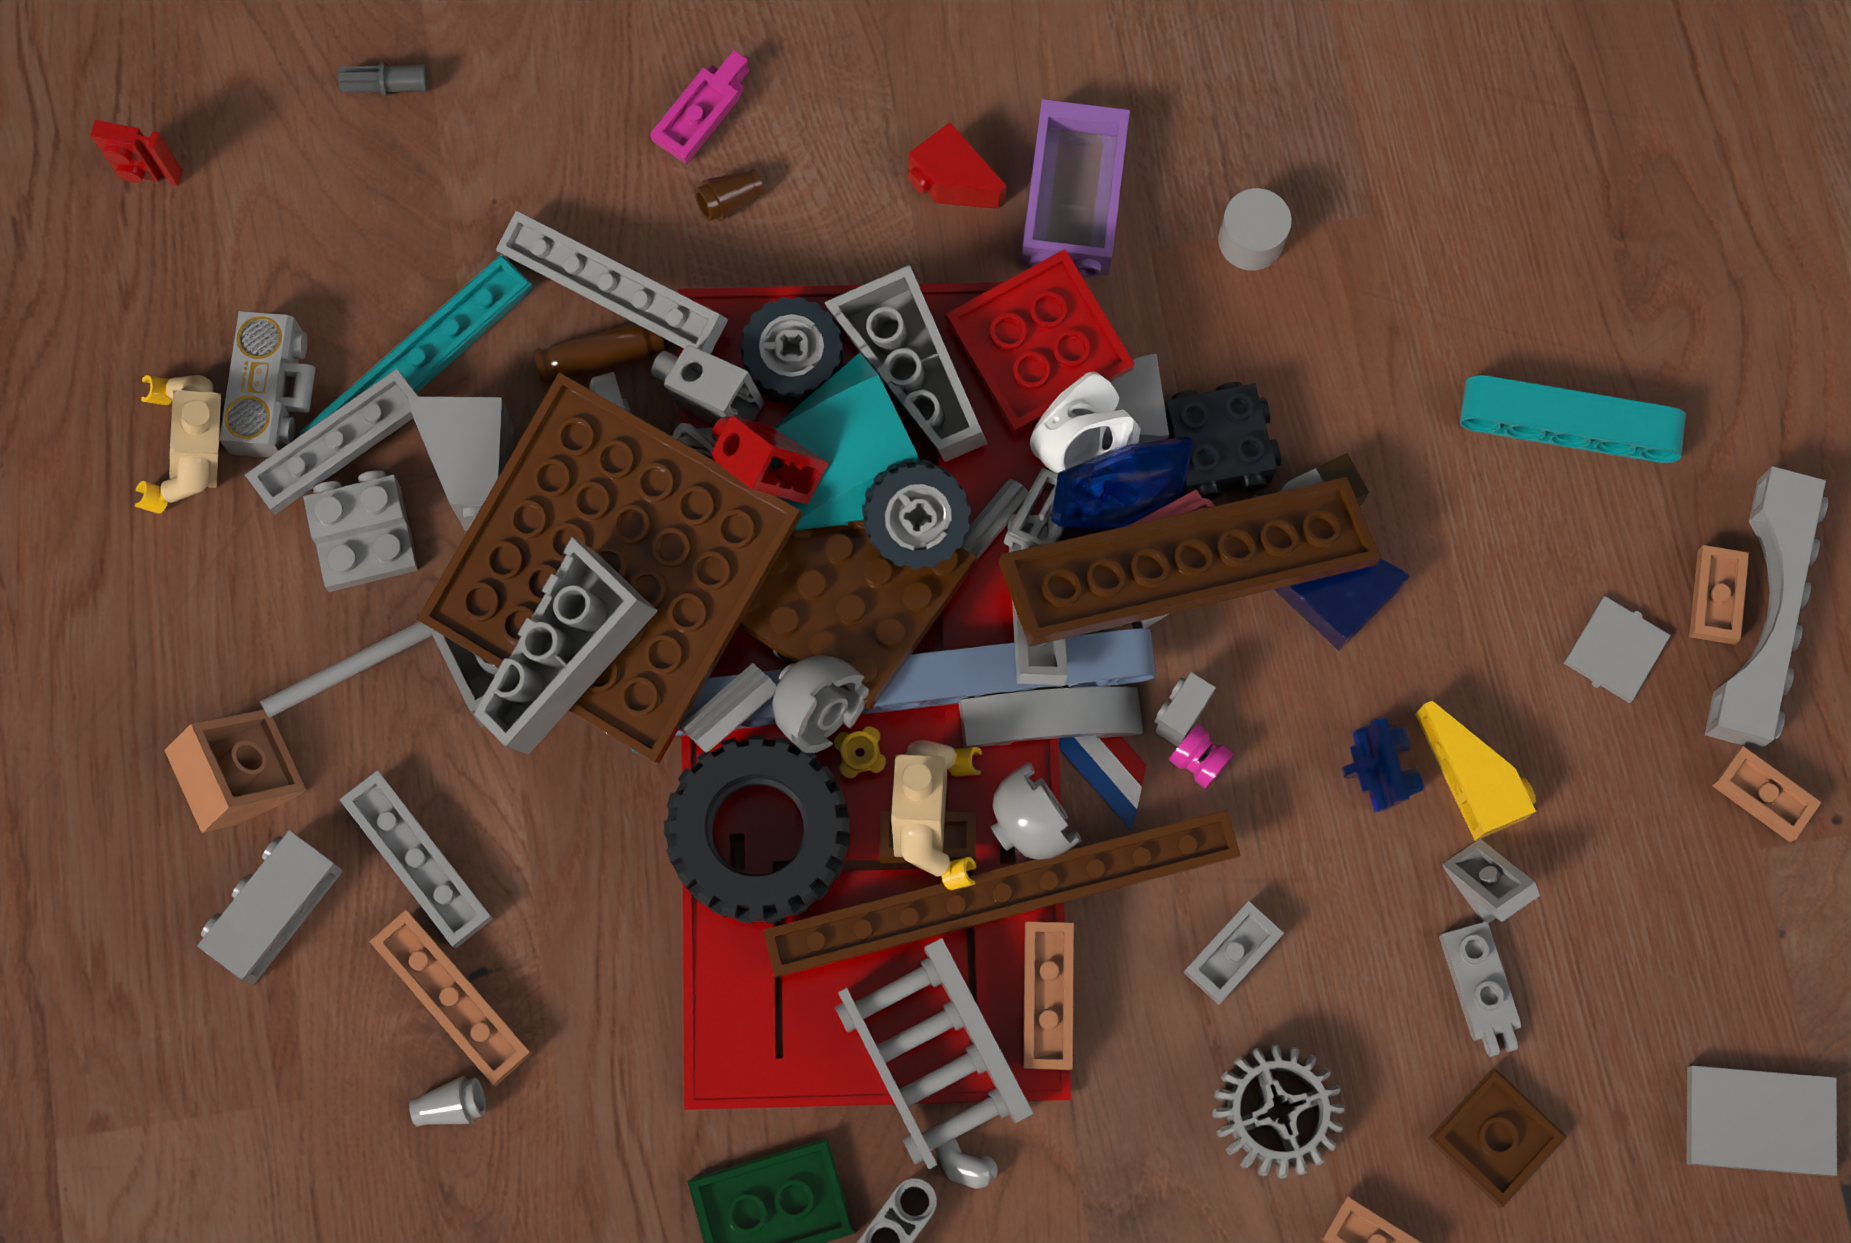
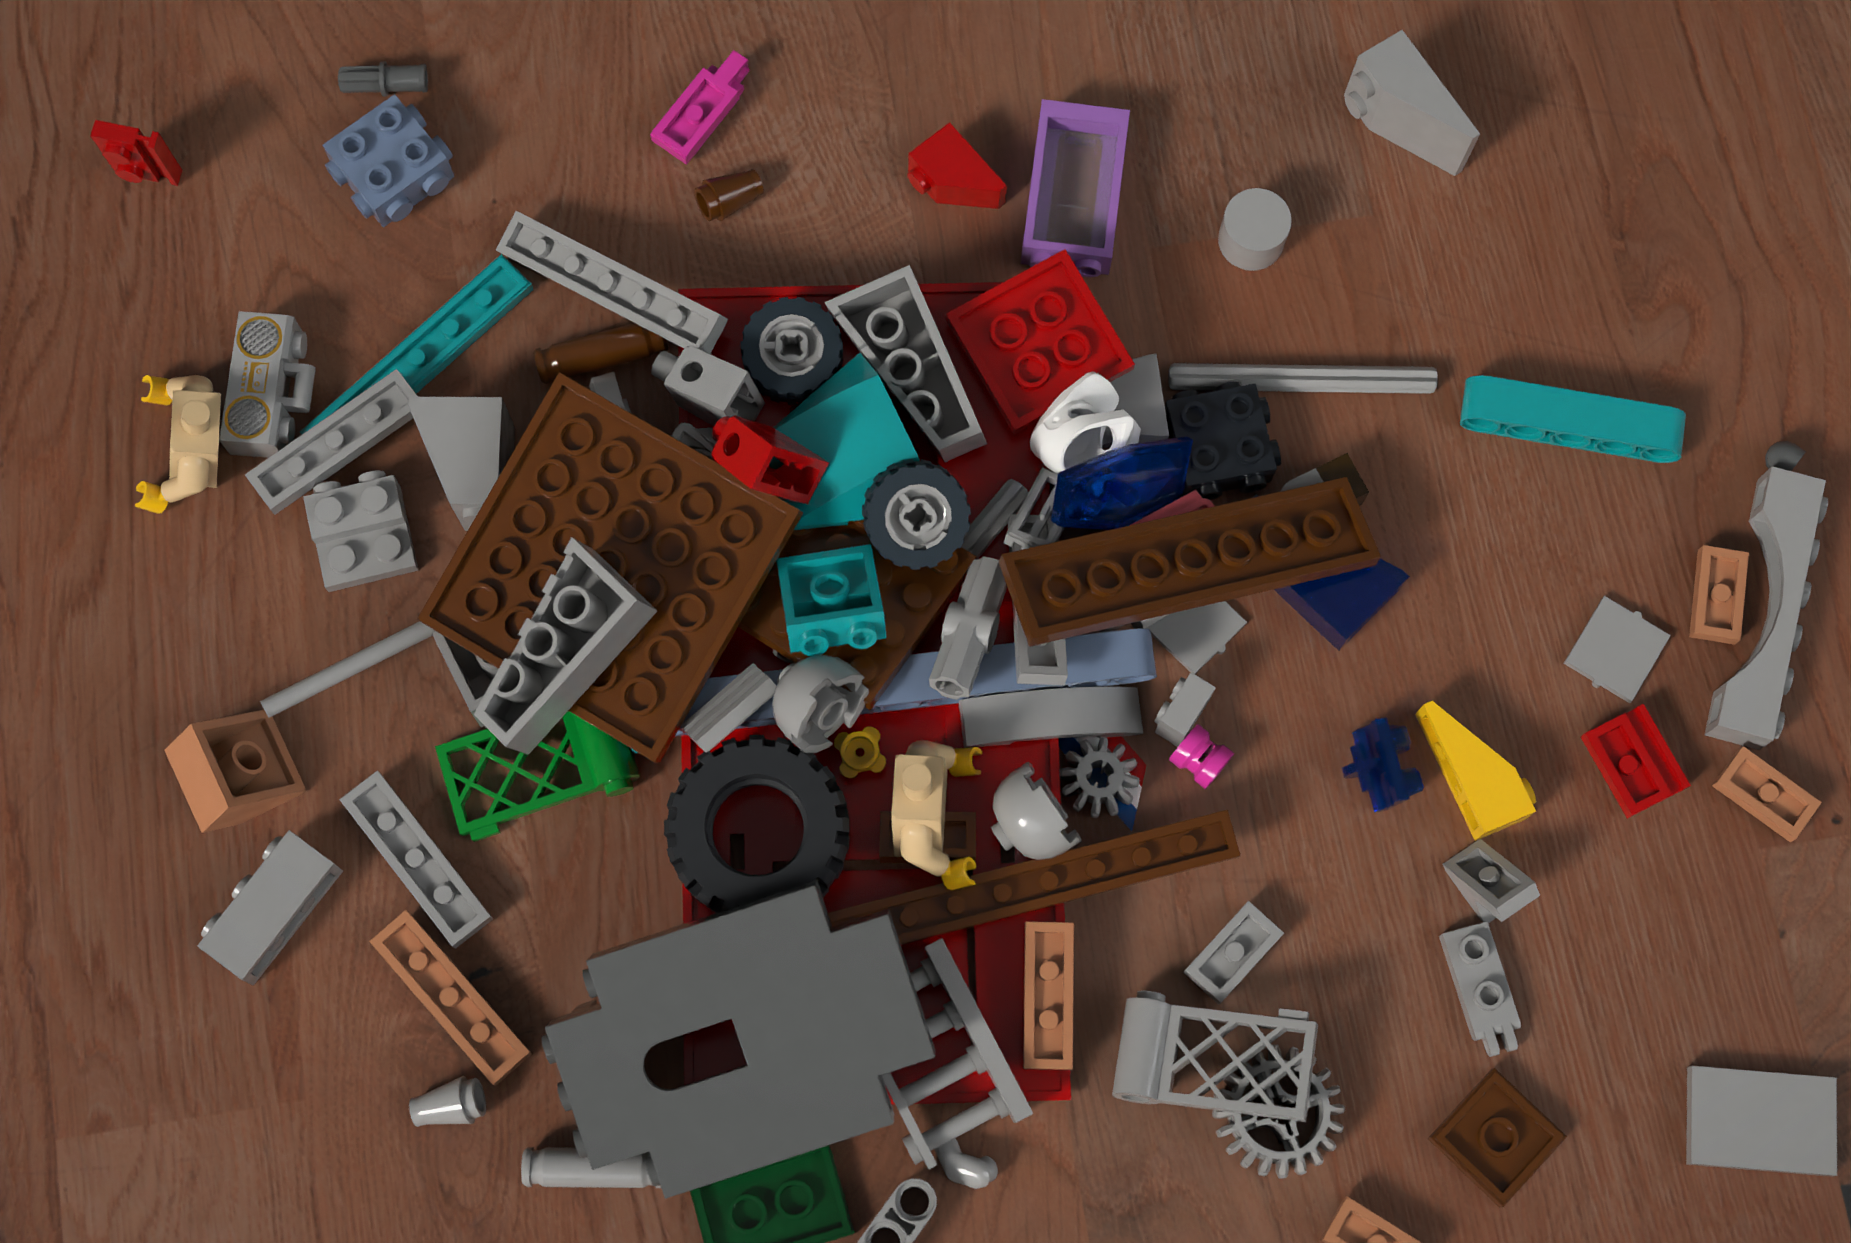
none -> sand blue brick [322,94,455,228]
none -> green piece [435,711,640,842]
none -> light grey axle [521,1147,661,1188]
none -> dark grey panel [542,880,935,1199]
none -> teal plate [777,544,887,656]
none -> light grey piece [929,556,1007,700]
none -> light grey gear [1060,737,1140,818]
none -> light grey piece [1112,991,1318,1122]
none -> light grey piece [1146,601,1247,674]
none -> light grey axle [1168,363,1438,394]
none -> light grey slope [1344,30,1480,176]
none -> red plate [1581,704,1691,819]
none -> dark grey hinge [1765,441,1806,471]

